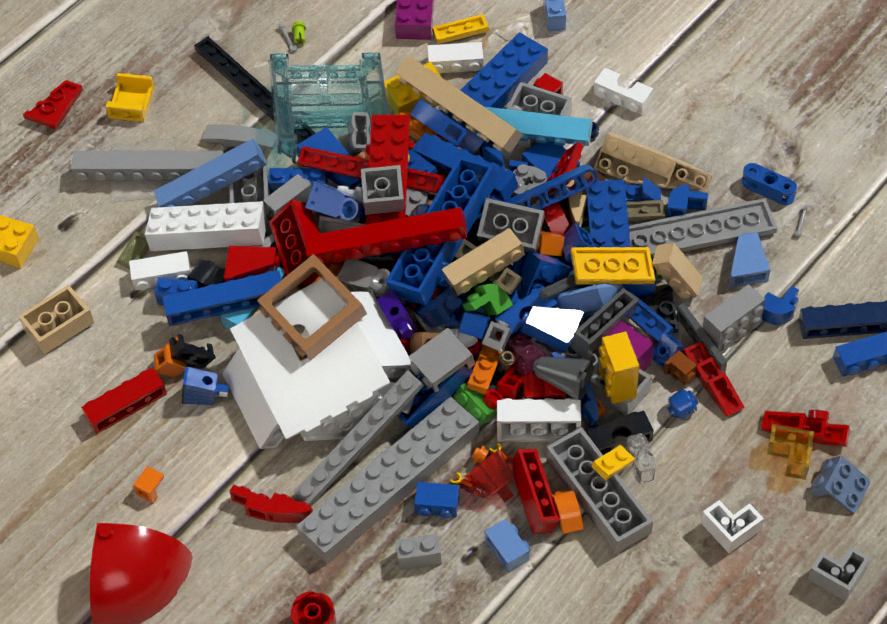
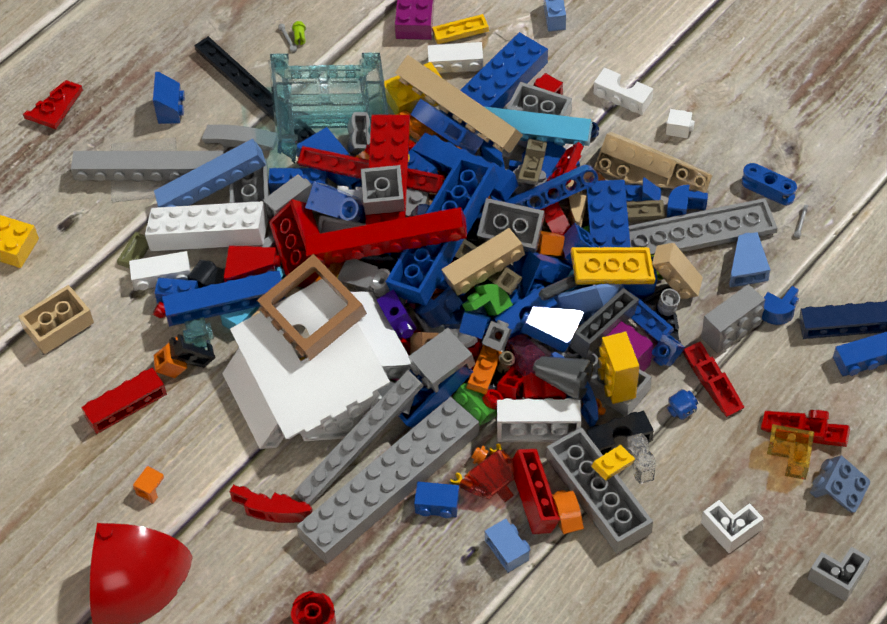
yellow panel [106,73,155,122] -> none
blue torso [182,367,229,405] -> none
light grey brick [395,534,442,570] -> none
dark orange brick [664,351,697,385] -> none
dark grey tile [677,303,727,373] -> none
none -> red hinge [152,301,166,318]
none -> blue slope [153,72,185,124]
none -> clear light blue brick [183,317,214,347]
none -> dark tan slope [518,139,547,185]
none -> light grey wheel [657,289,680,316]
none -> white brick [666,109,695,138]

